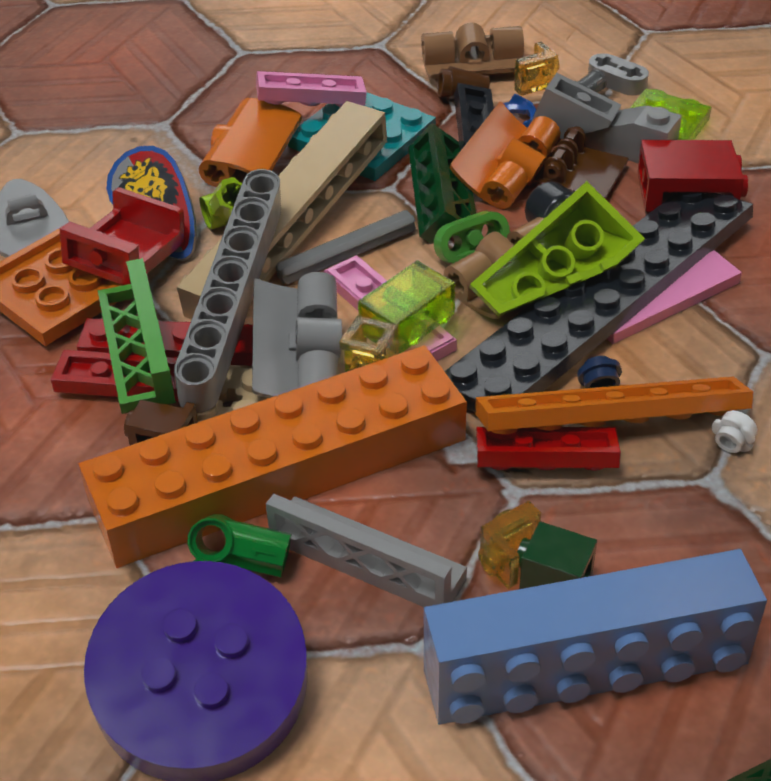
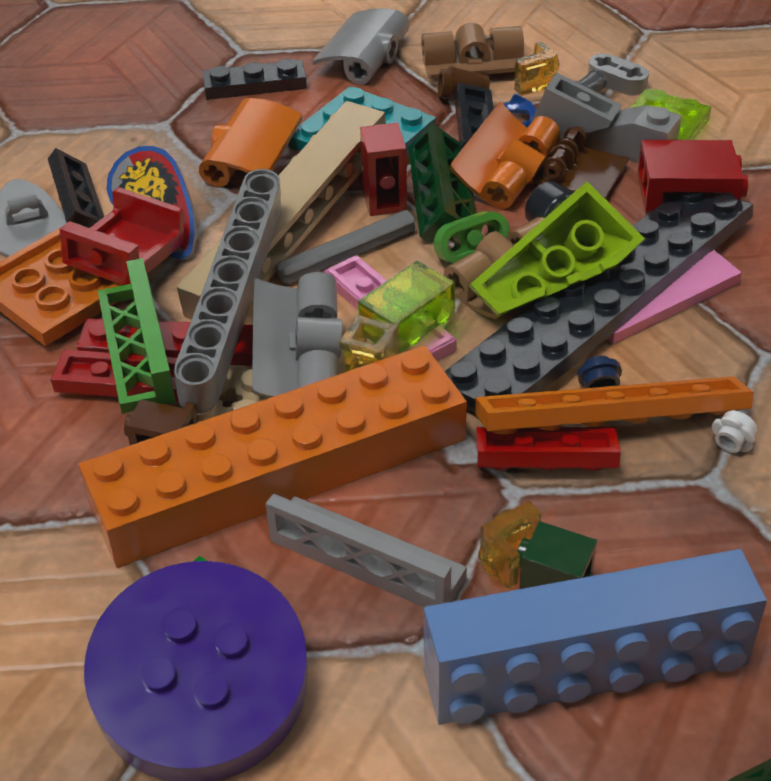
green piece [187,514,292,577] -> none
lime piece [199,177,242,230] -> none
bright pink plate [256,71,366,107] -> none
none -> black plate [47,148,104,228]
none -> black plate [202,59,307,100]
none -> light grey panel [313,8,409,85]
none -> red brick [360,123,407,216]

